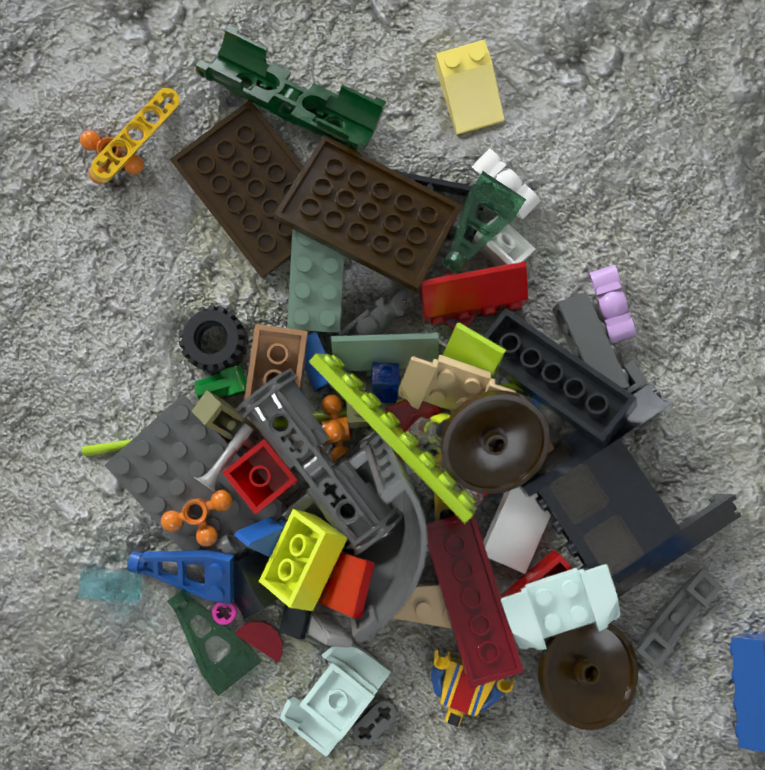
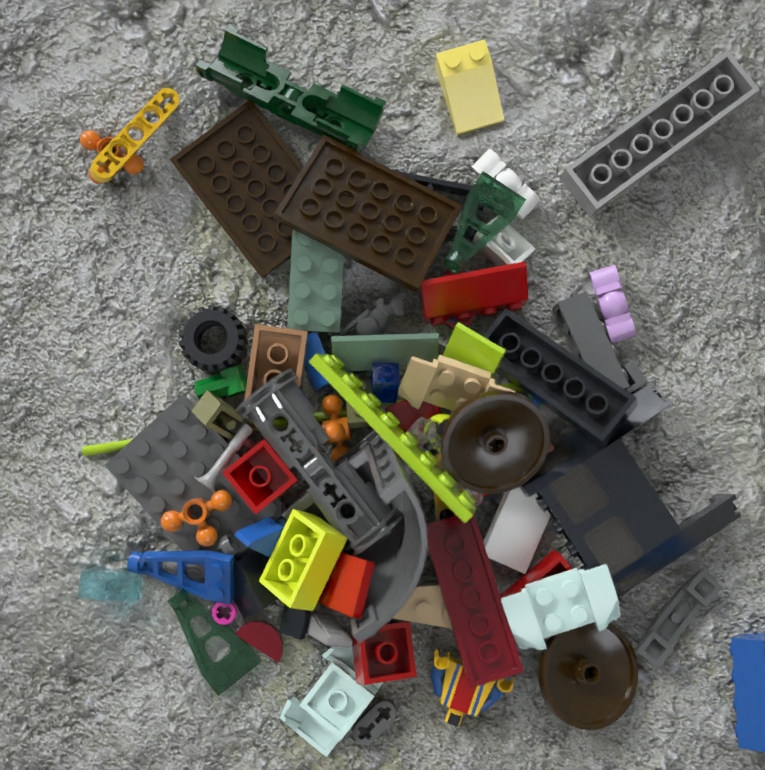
none -> red brick [350,621,417,685]
none -> light grey brick [560,50,760,217]

